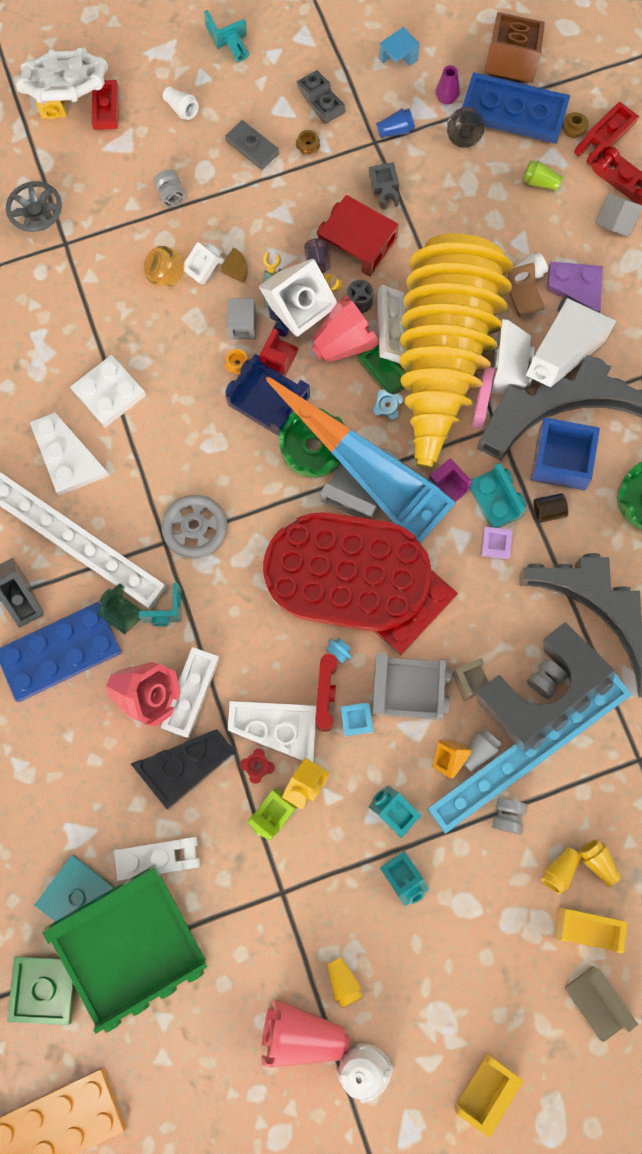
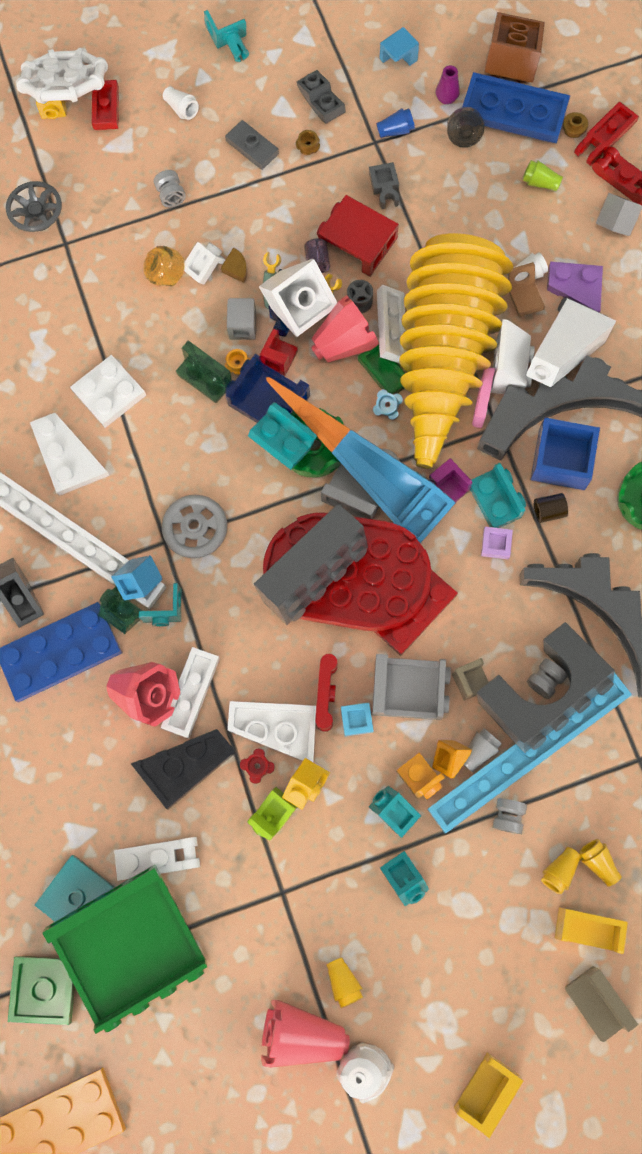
medium azure plate [325,638,352,664] -> none
none -> dark azure panel [111,555,162,601]
none -> clear green bracket [176,340,233,403]
none -> teal bracket [248,402,317,470]
none -> dark grey brick [254,503,368,625]
none -> light orange bracket [396,753,445,799]

